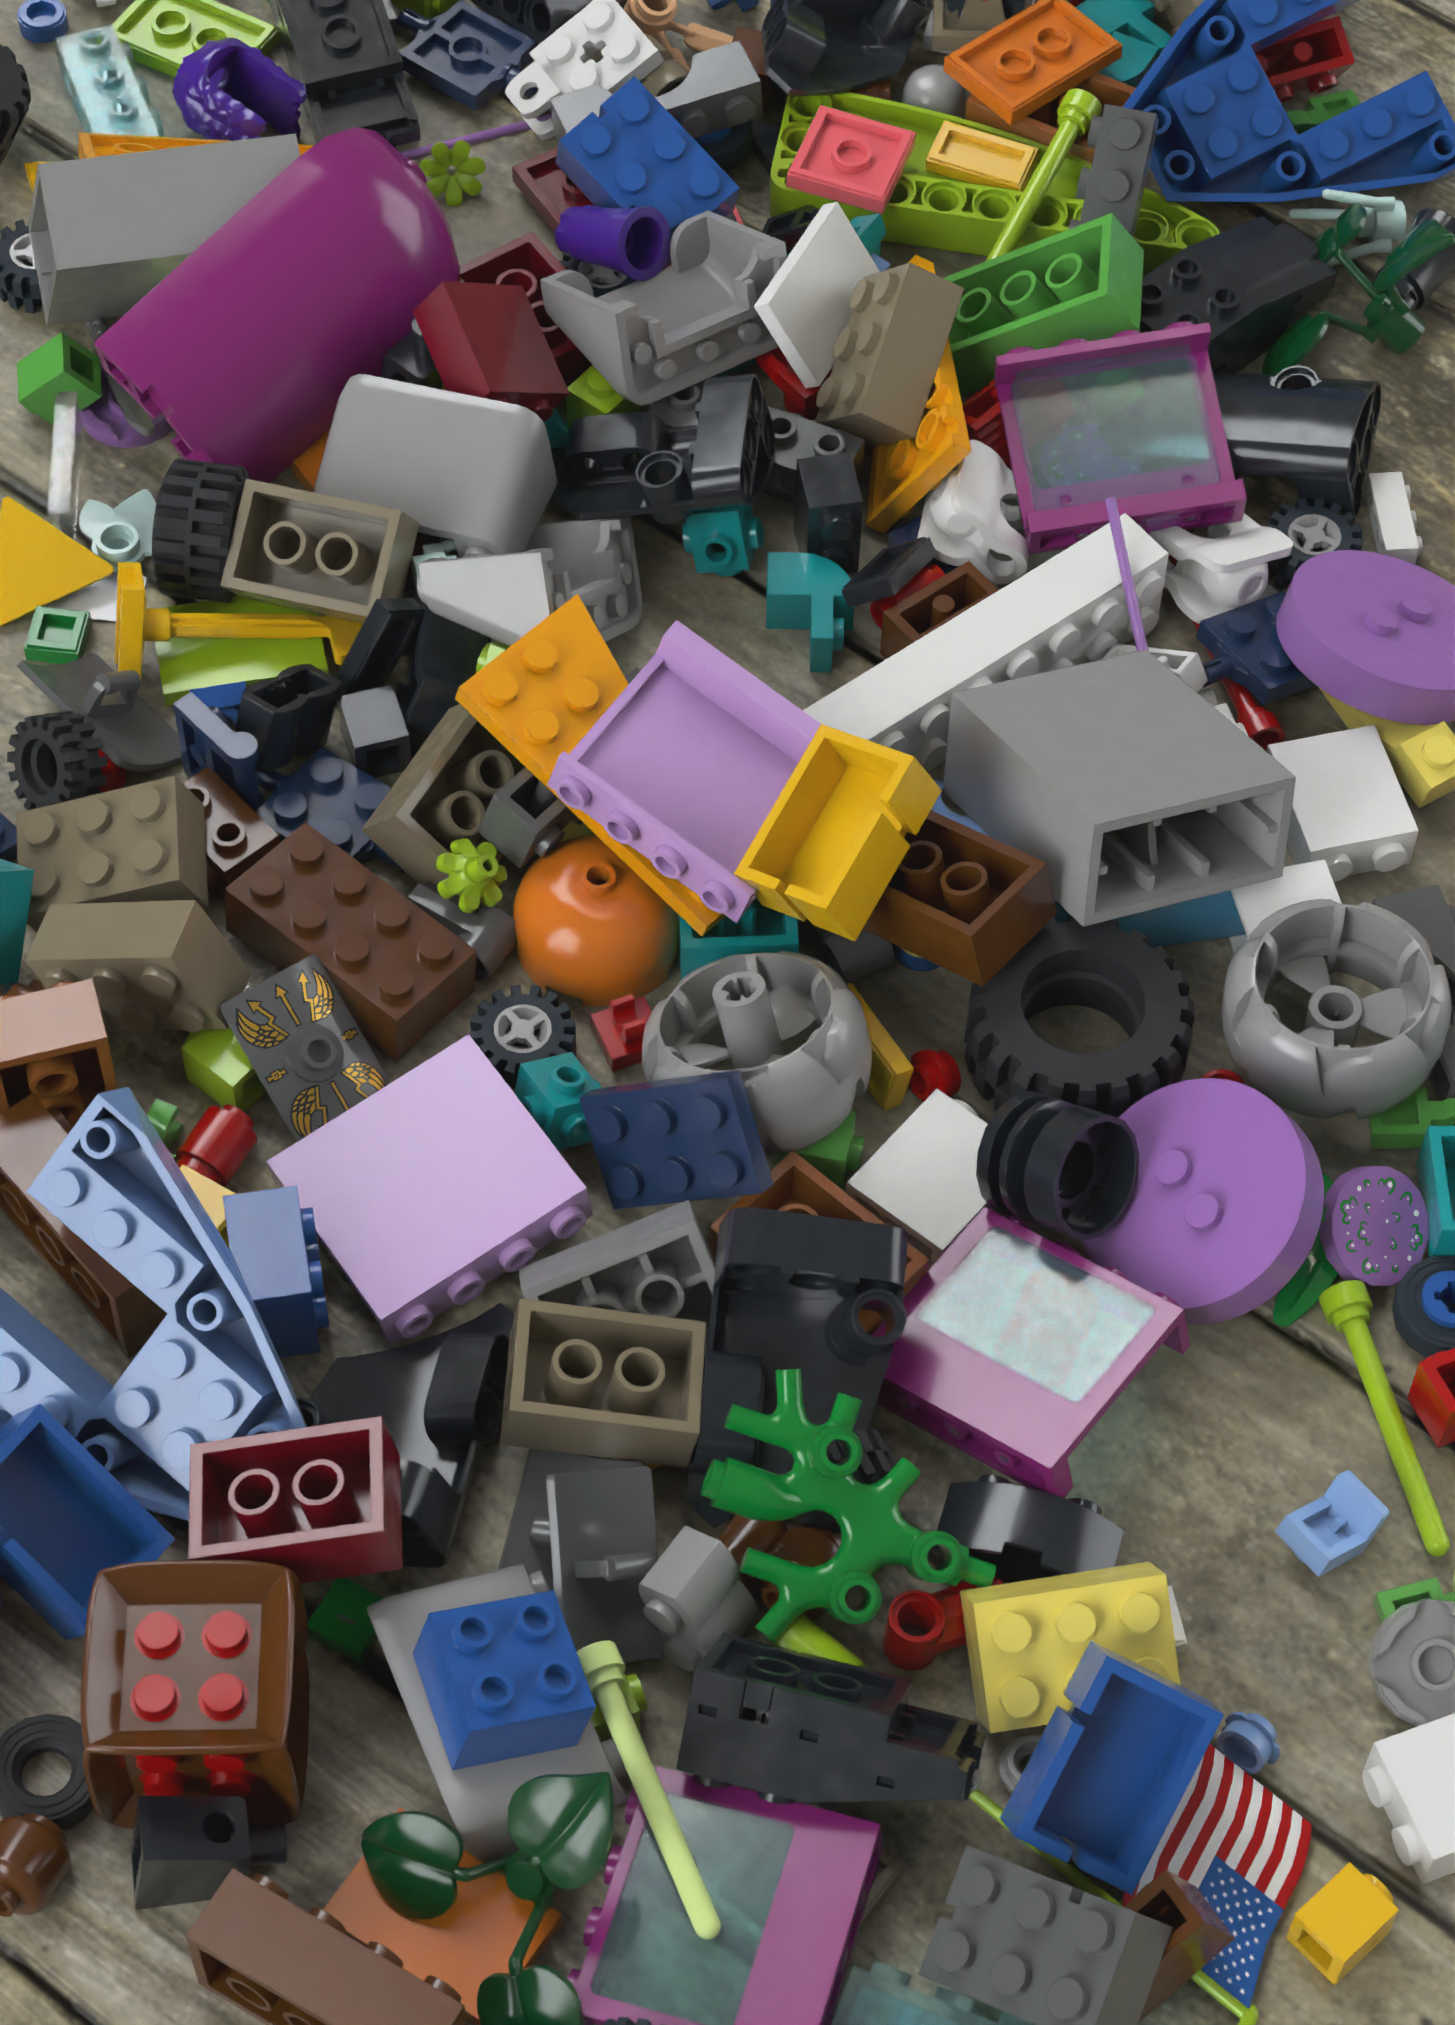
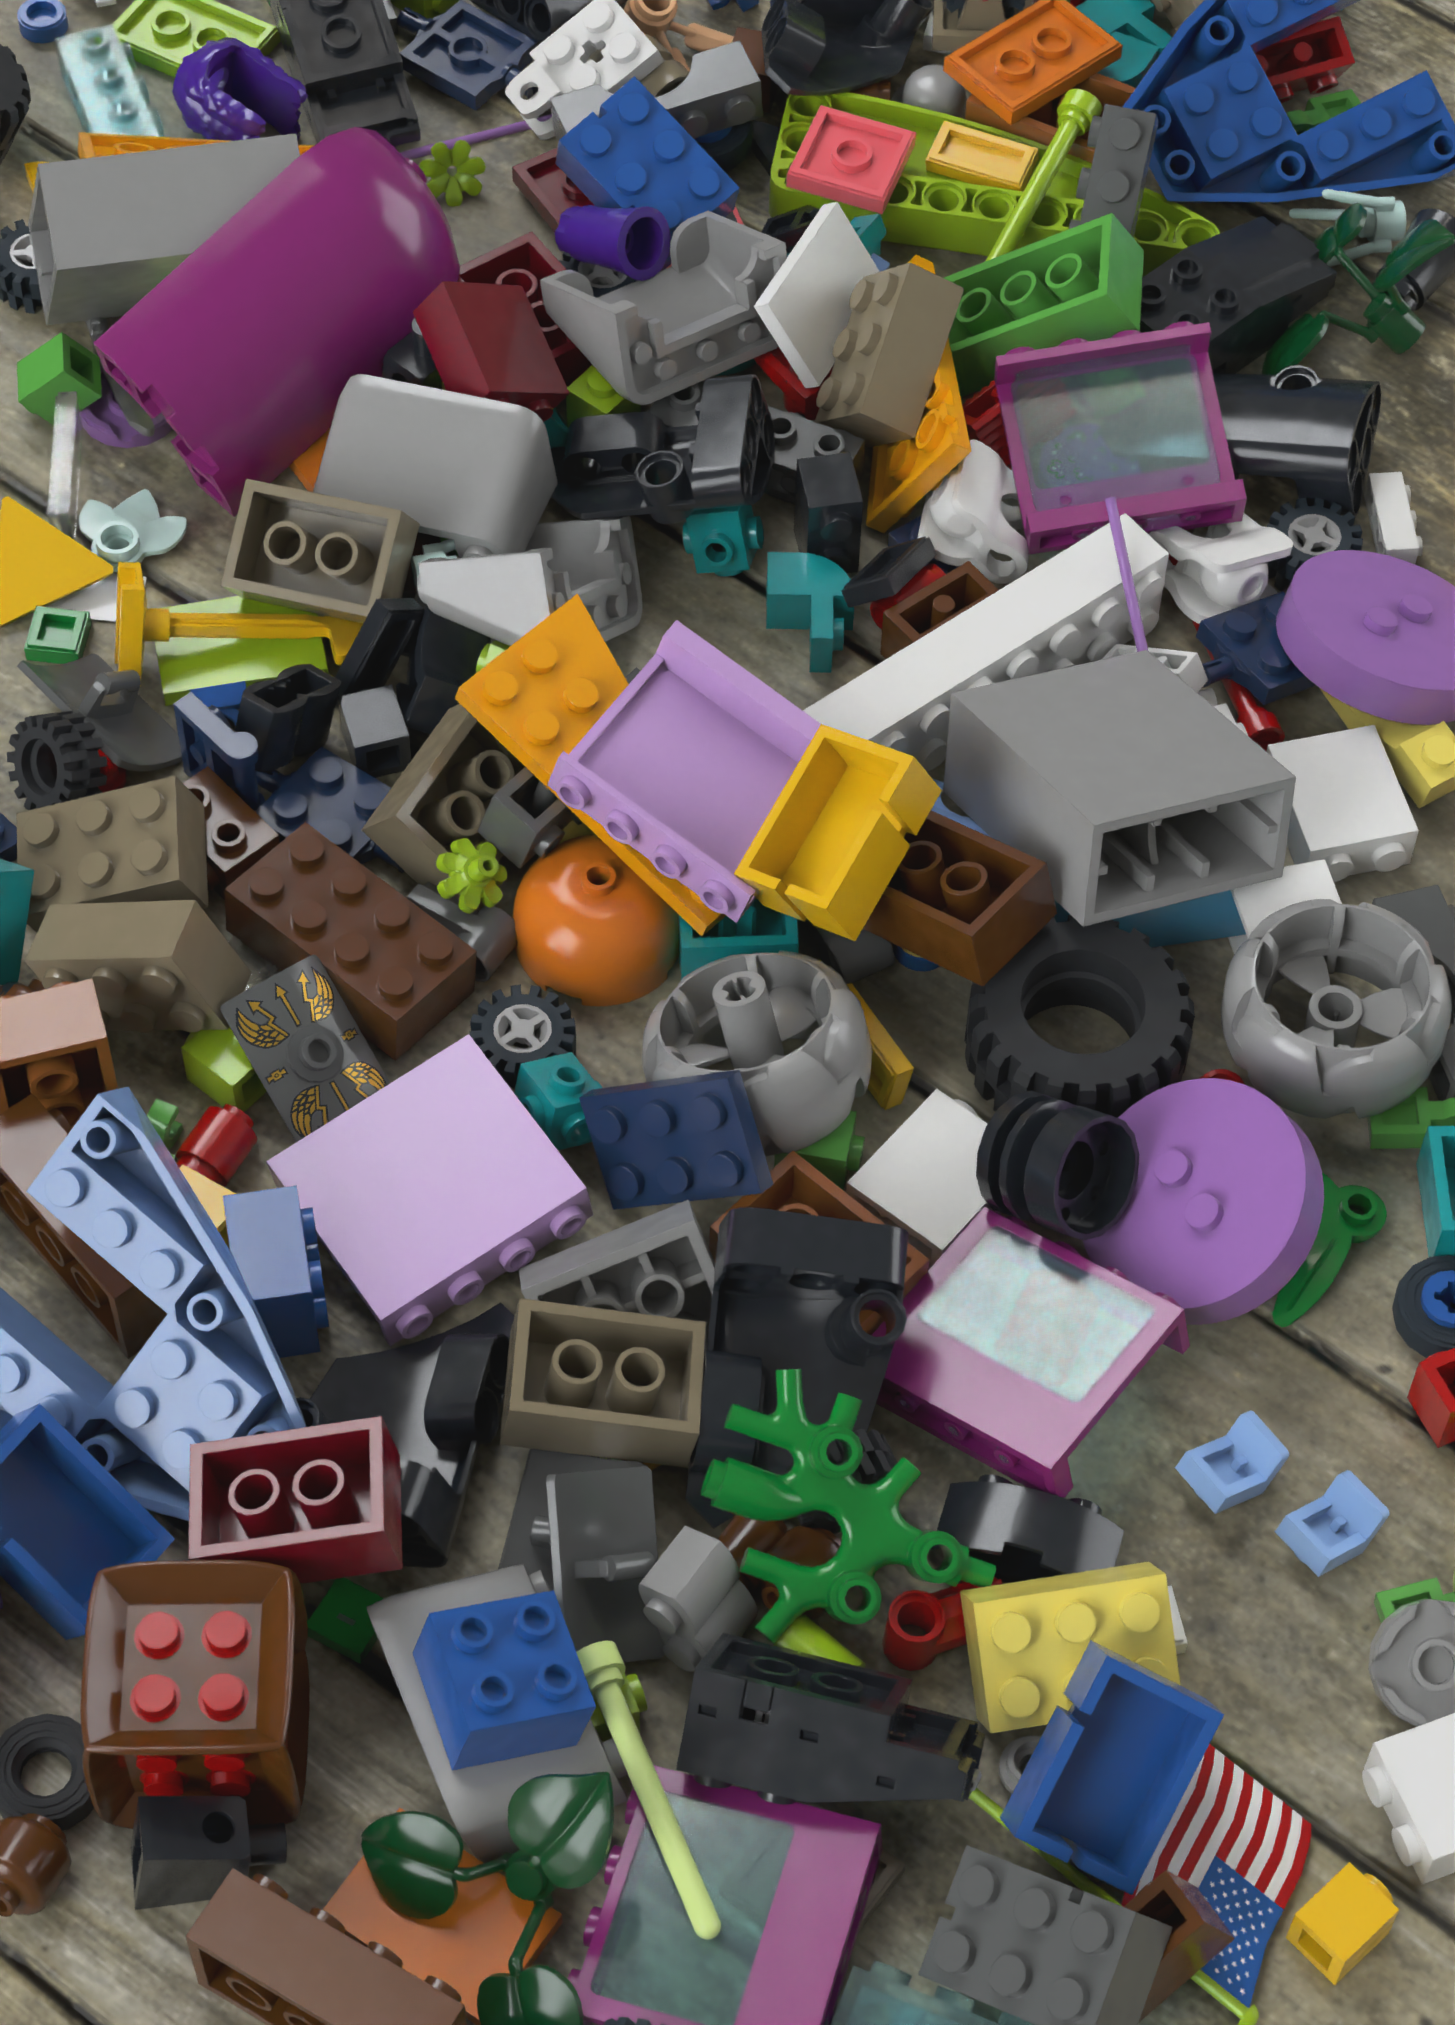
black tyre [152,458,250,603] -> none
red tile [590,994,652,1072] -> none
red plate [909,1049,961,1102] -> none
medium blue plate [1217,1712,1280,1774] -> none
lime piece [1318,1280,1450,1557] -> none
medium lavender tile [1319,1166,1429,1286] -> none
none -> light blue bracket [1175,1410,1289,1514]

